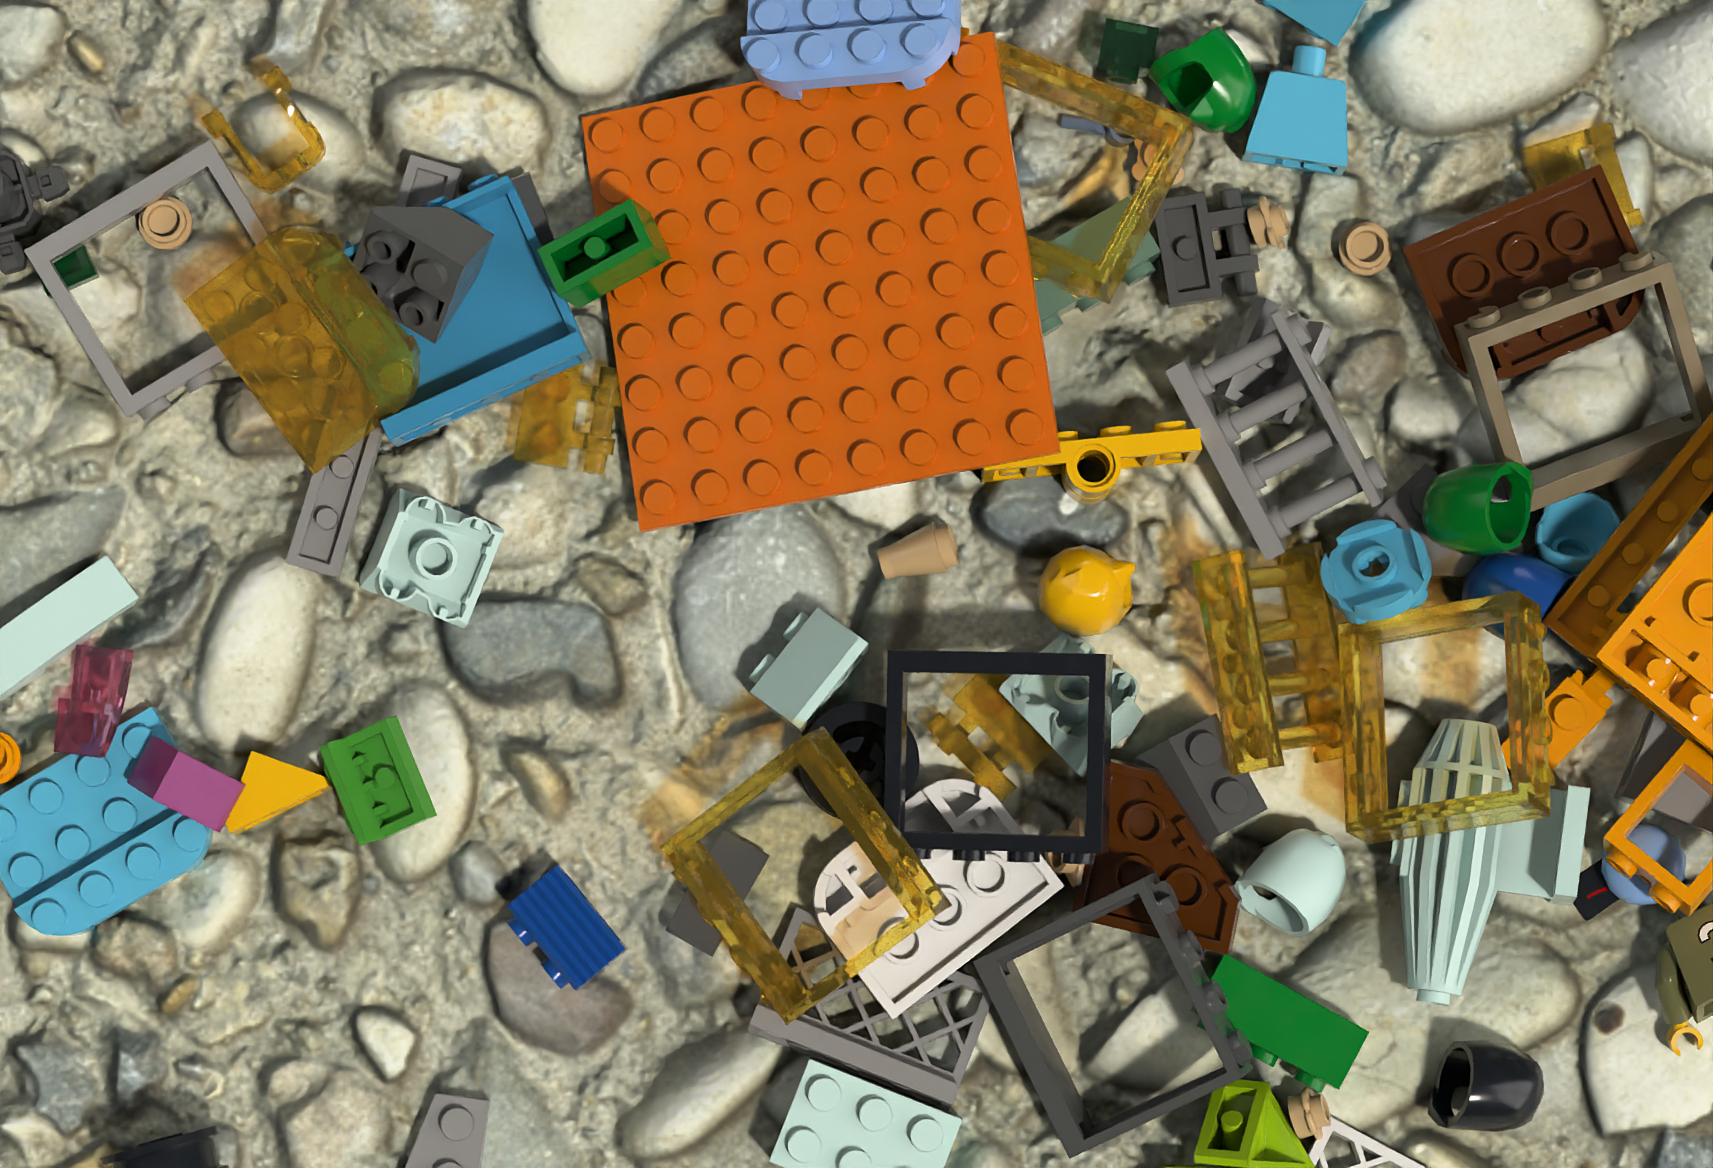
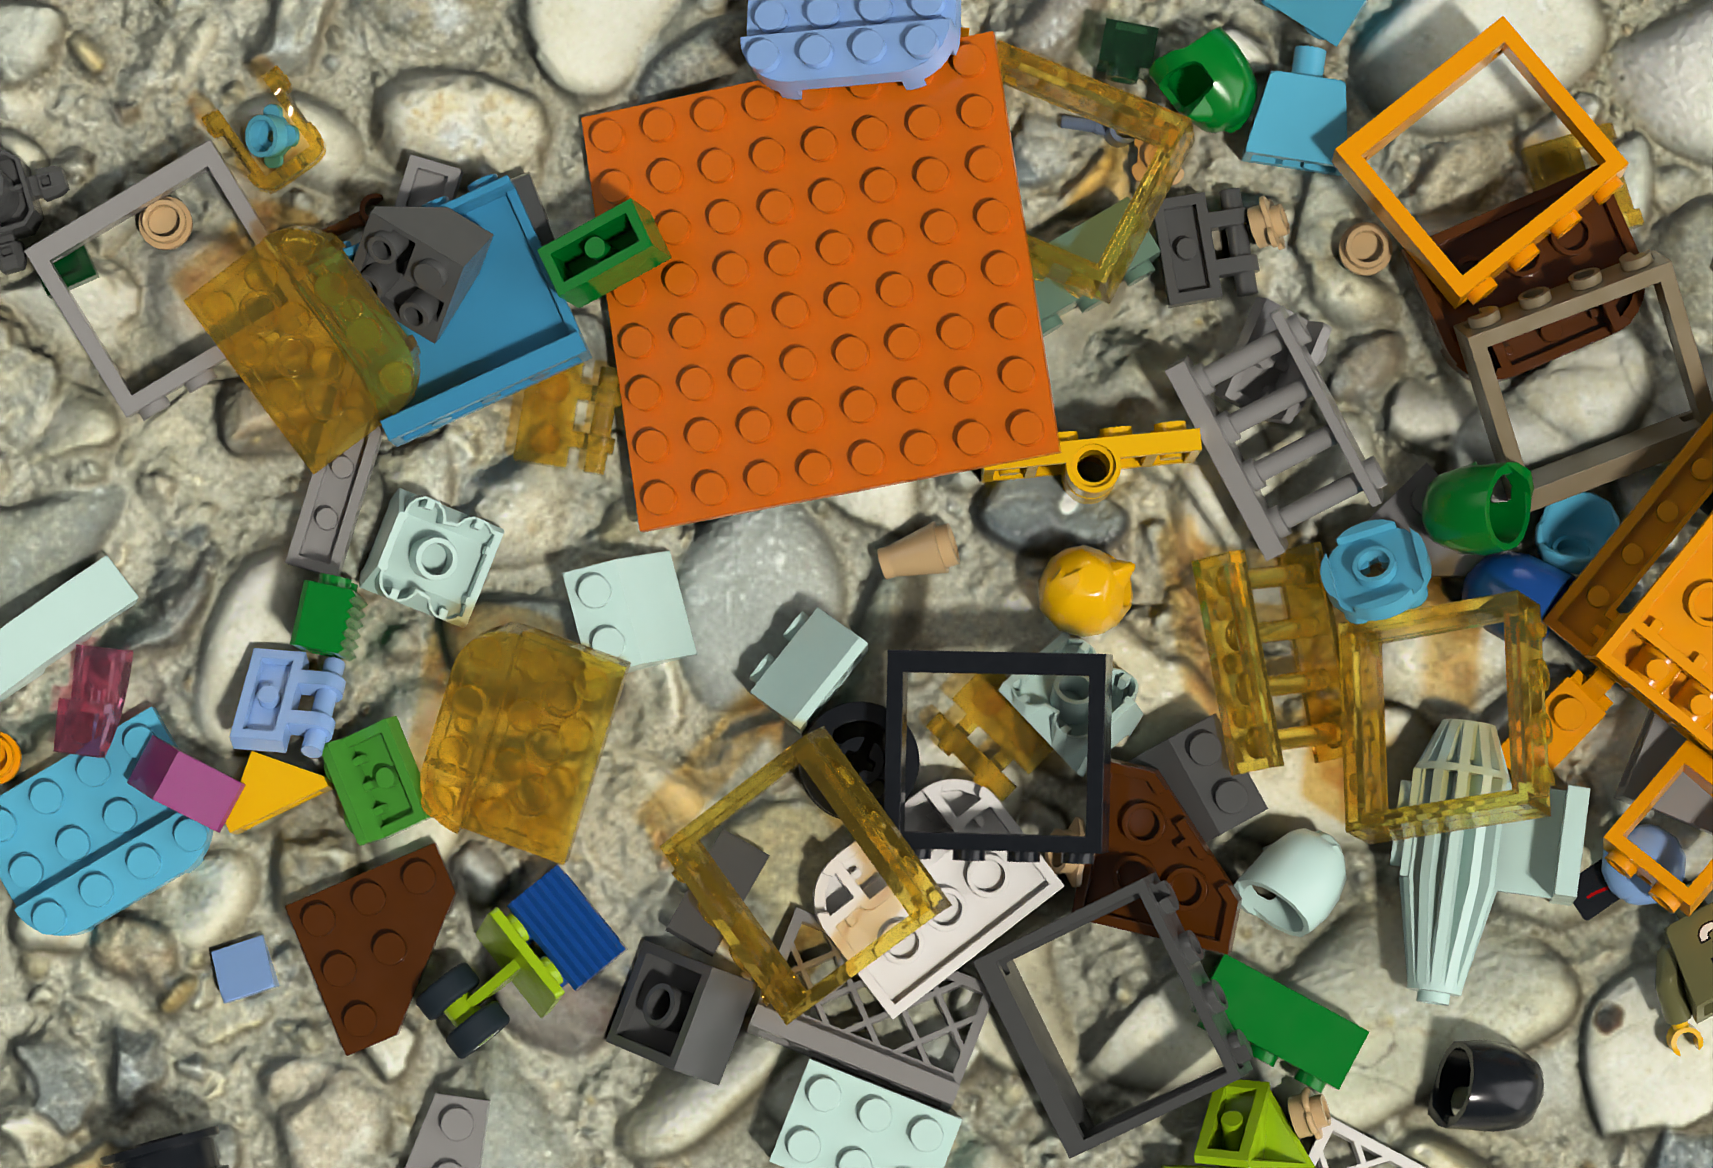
none -> light blue slope [211,935,280,1004]
none -> light blue plate [229,648,346,758]
none -> medium azure plate [245,104,300,168]
none -> reddish brown plate [285,843,457,1056]
none -> green brick [290,573,368,661]
none -> reddish brown hand [317,193,383,243]
none -> lime plate [416,907,565,1059]
none -> clear yellow plate [420,622,631,865]
none -> light aqua slope [562,551,697,682]
none -> dark grey slope [606,940,757,1086]
none -> light orange window [1331,16,1629,309]

